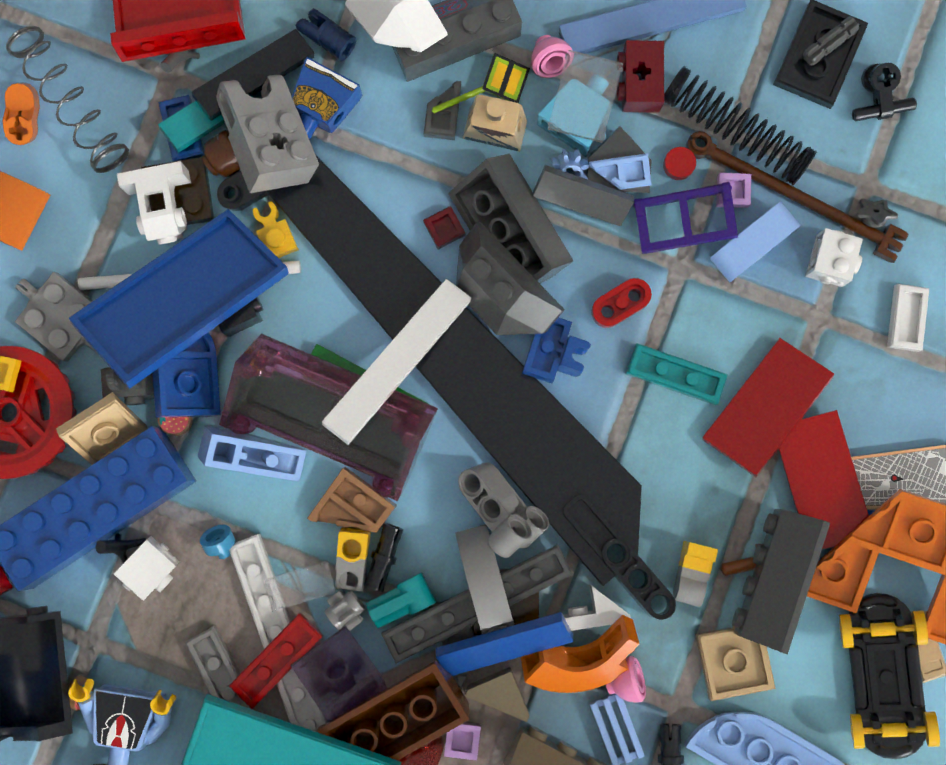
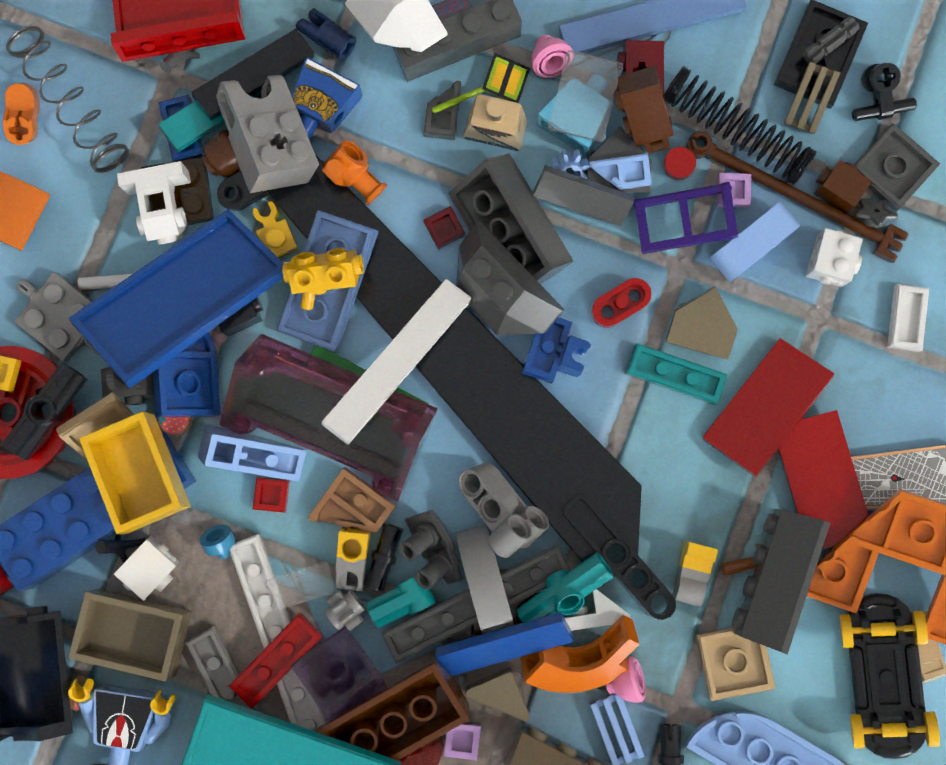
none -> black piece [2,362,88,460]
none -> dark tan piece [68,589,192,682]
none -> yellow piece [79,411,191,534]
none -> red tile [252,477,290,513]
none -> medium blue tile [276,210,379,352]
none -> yellow brick [282,248,364,310]
none -> orange connector [322,140,388,206]
none -> dark grey connector [399,510,463,590]
none -> teal piece [516,552,614,623]
none -> reddish brown brick [614,66,674,154]
none -> dark tan slope [666,286,738,360]
none -> dark tan tile [784,62,840,134]
none -> reddish brown brick [814,160,872,213]
none -> dark grey tile [854,123,940,212]

